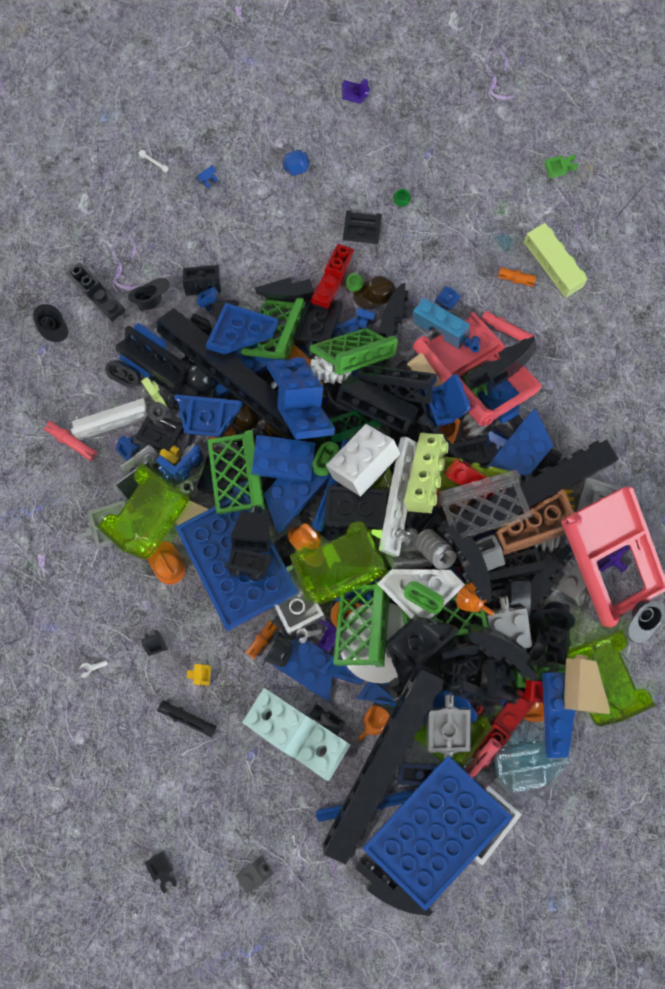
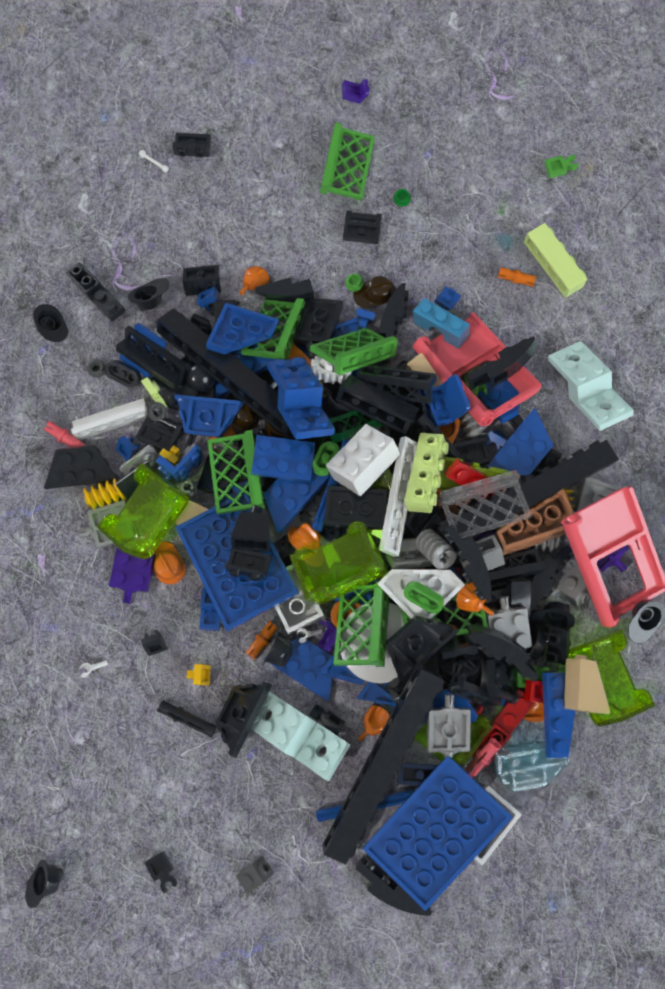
blue tile [195,165,218,188] -> none
blue head [282,149,310,176] -> none
red slope [311,244,354,309] -> none
clear arm [394,528,418,545] -> none
blue arm [464,336,481,353] -> none
coral pin [481,310,535,341] -> none
none -> black piece [25,860,64,908]
none -> black wing [44,445,119,489]
none -> yellow piece [83,478,127,509]
none -> dark grey plate [87,360,106,378]
none -> dark purple plate [109,538,156,604]
none -> black bracket [172,133,211,158]
none -> blue slope [199,588,221,631]
none -> black wing [215,682,272,758]
none -> orange piece [239,266,270,295]
none -> bright green fence [319,122,375,201]
none -> light aqua bracket [548,341,633,431]

